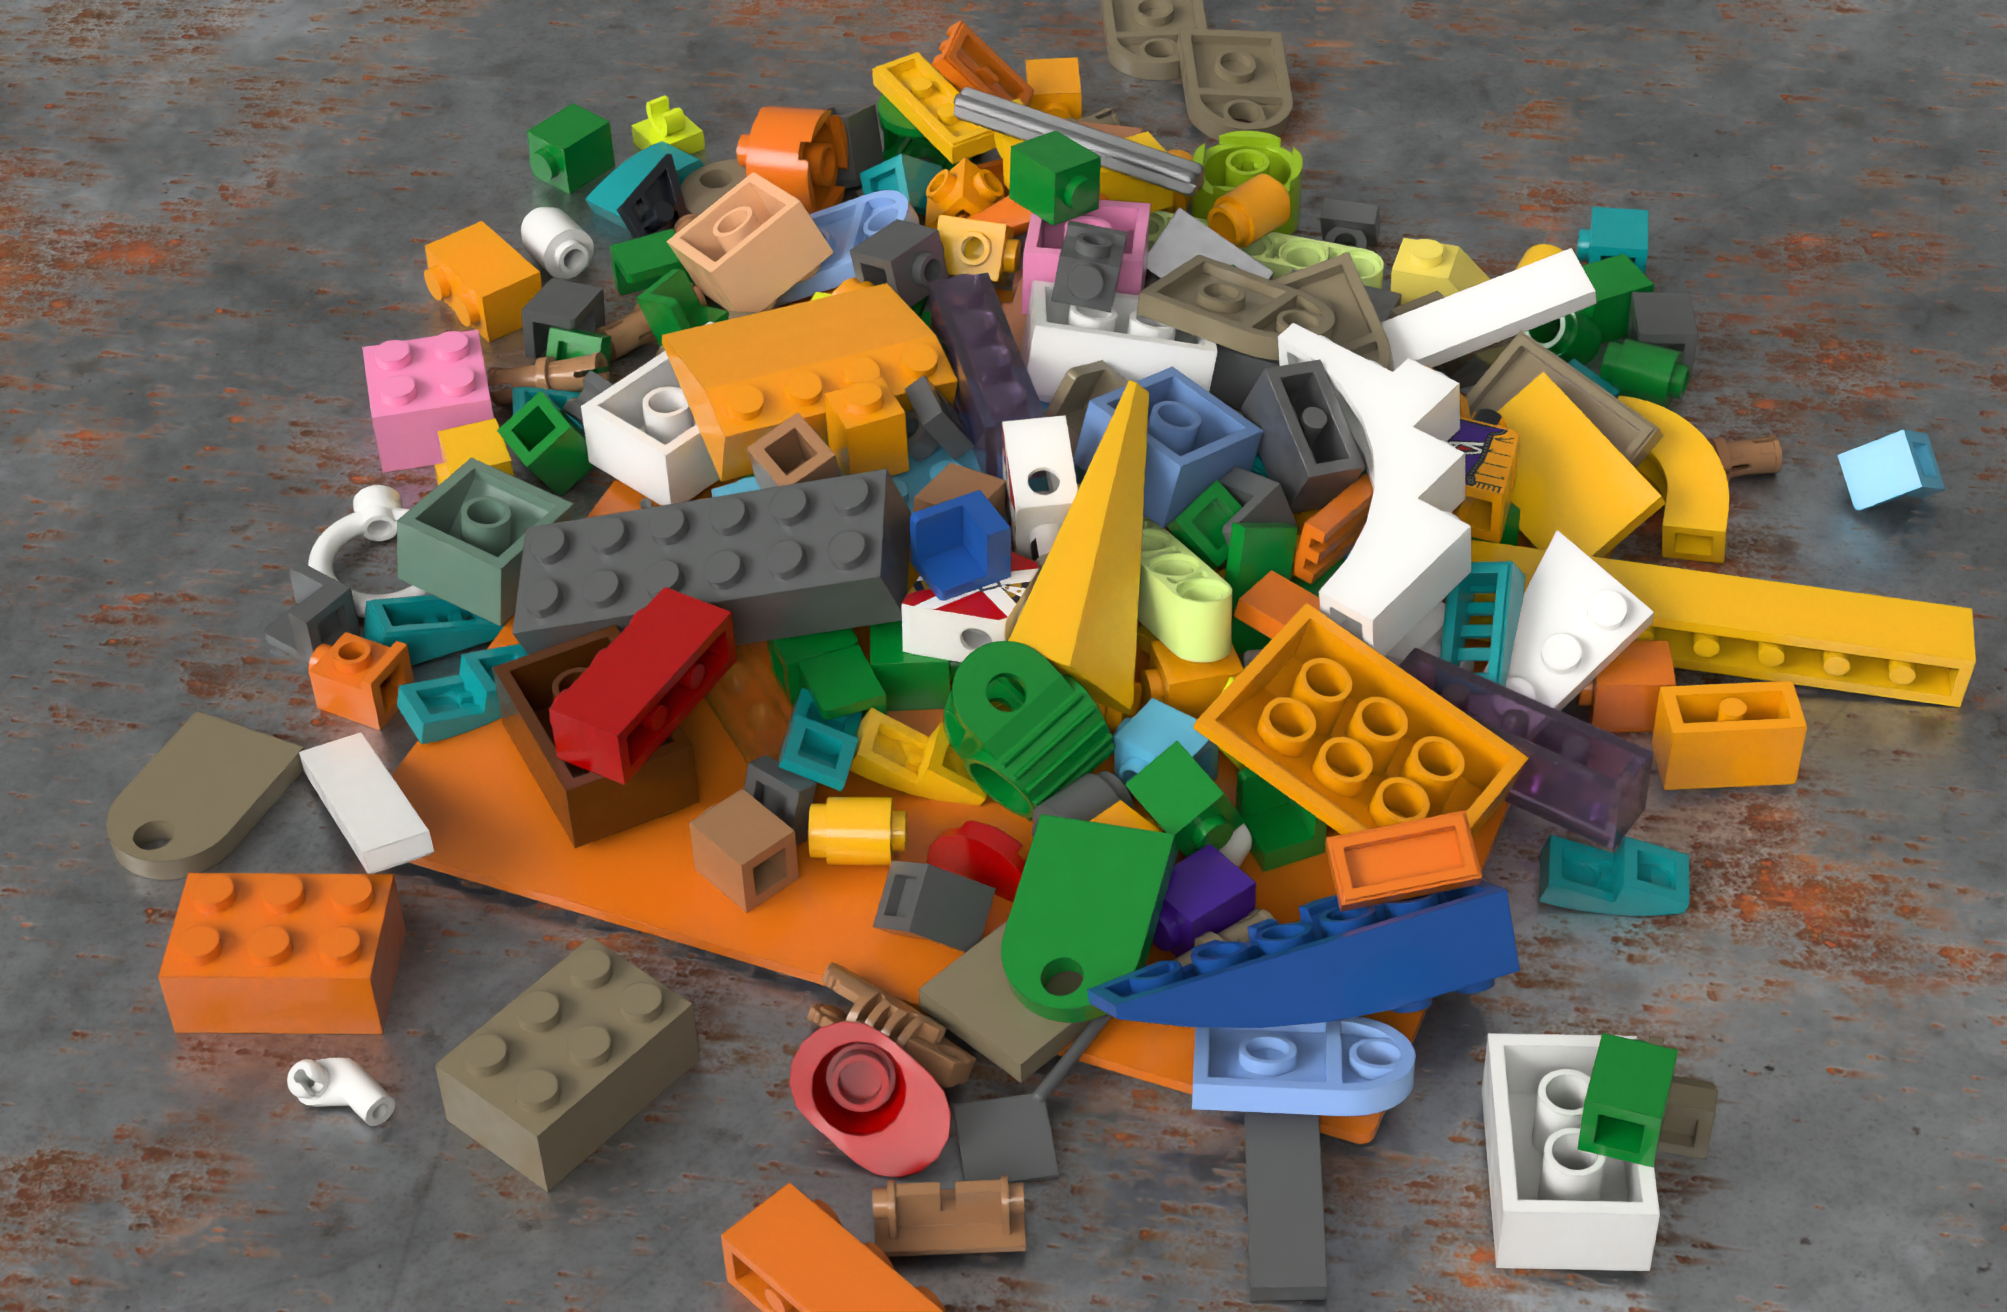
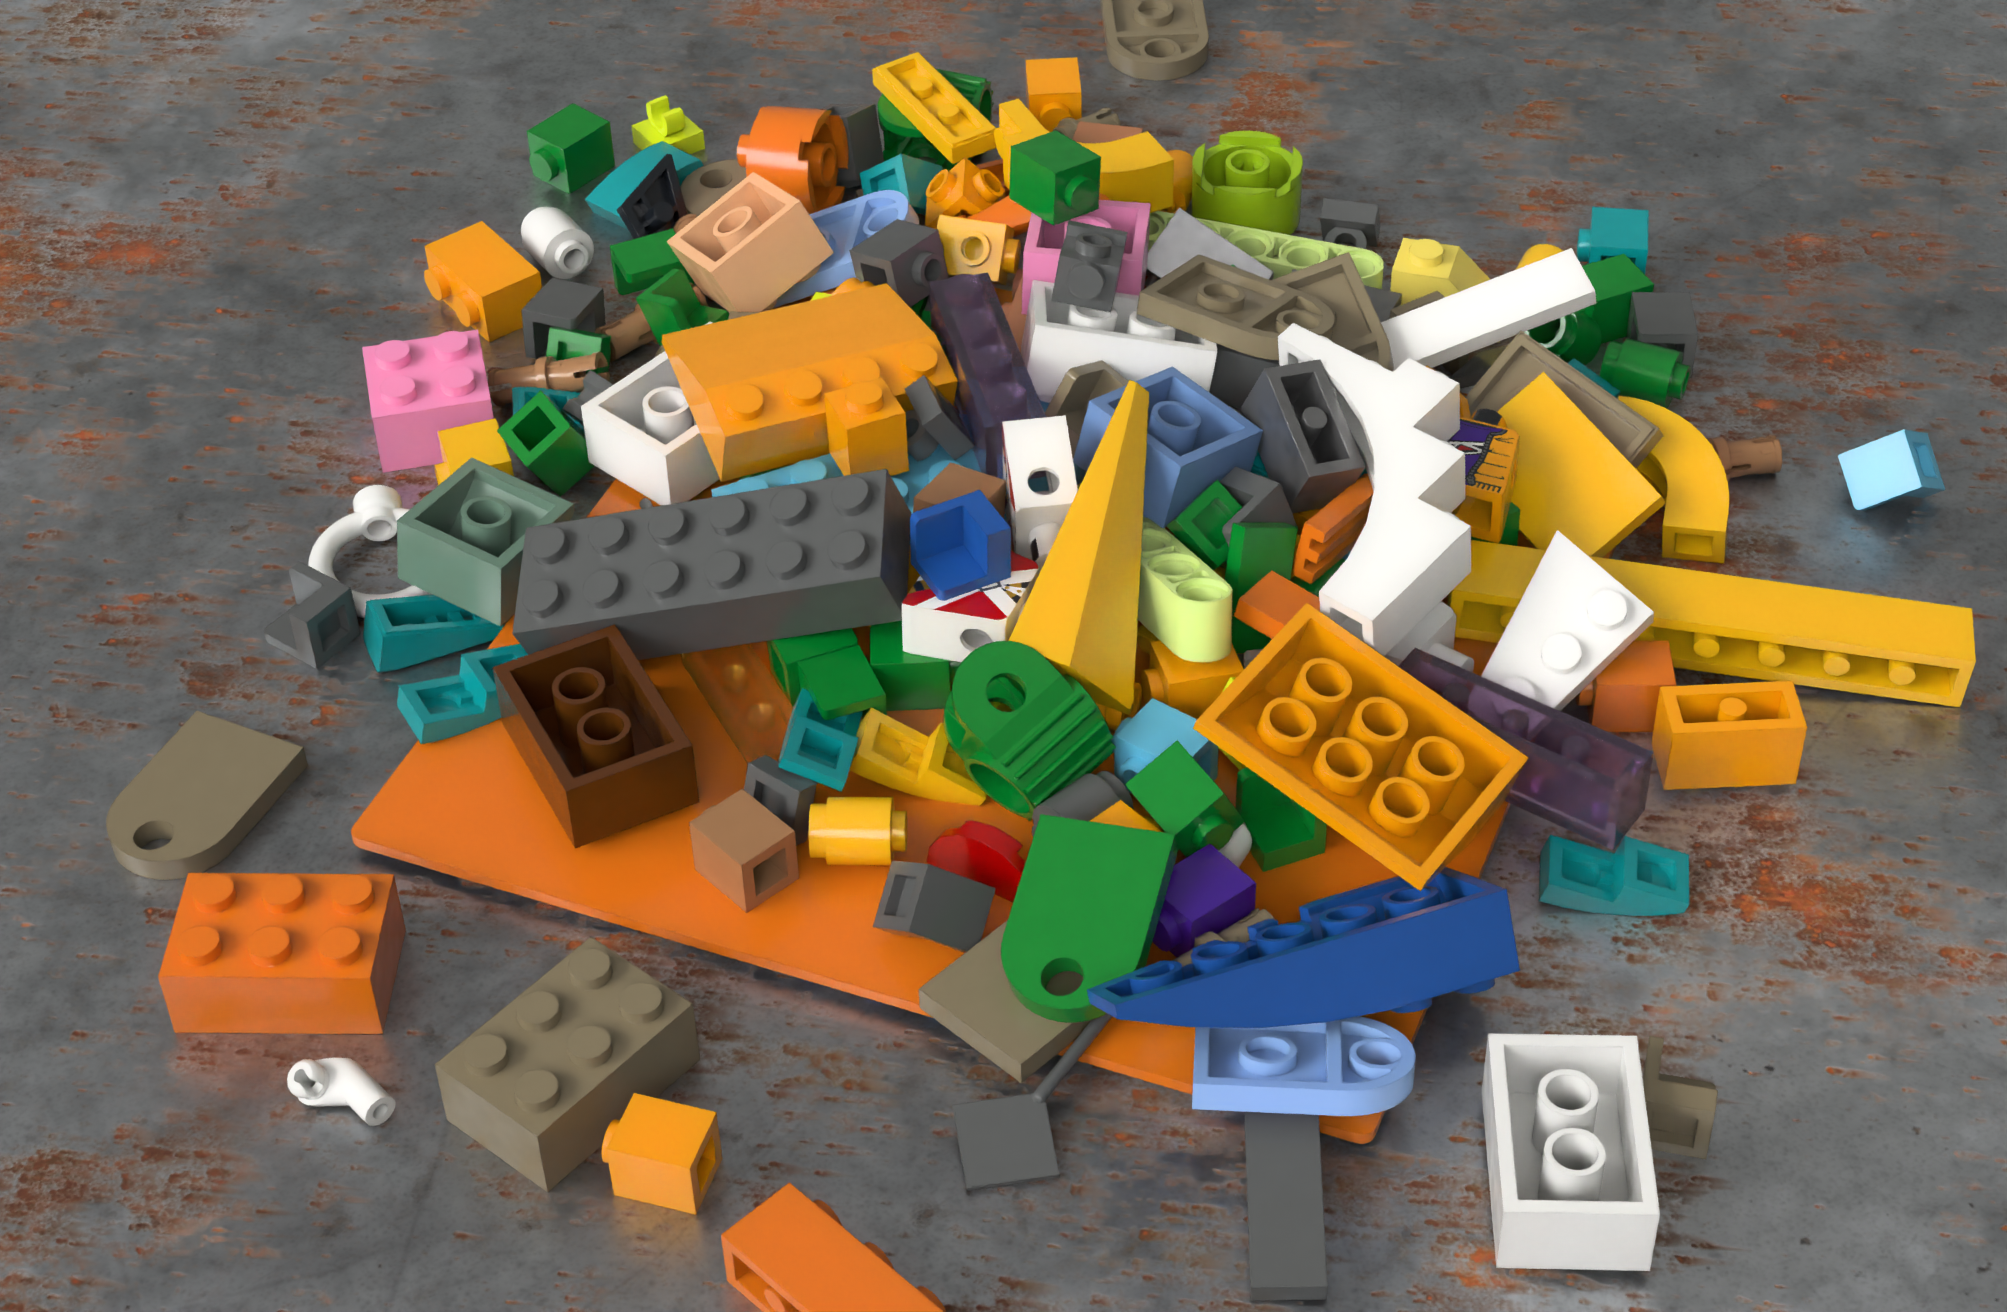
white tile [299,732,434,874] -> none
orange brick [308,632,415,731] -> none
red brick [549,587,737,785] -> none
medium nougat brick [746,412,841,489] -> none
piece [789,1021,952,1178] -> none
medium nougat hinge [807,962,976,1088] -> none
medium nougat hinge [872,1175,1026,1257] -> none
orange tile [931,20,1034,106] -> none
axle [953,87,1205,196] -> none
dark tan tile [1177,28,1293,141] -> none
light orange brick [1207,174,1291,248] -> none
orange tile [1325,810,1482,912] -> none
teal slope [1437,561,1525,691] -> none
green brick [1577,1033,1678,1168] -> none
none -> light orange brick [601,1093,723,1215]

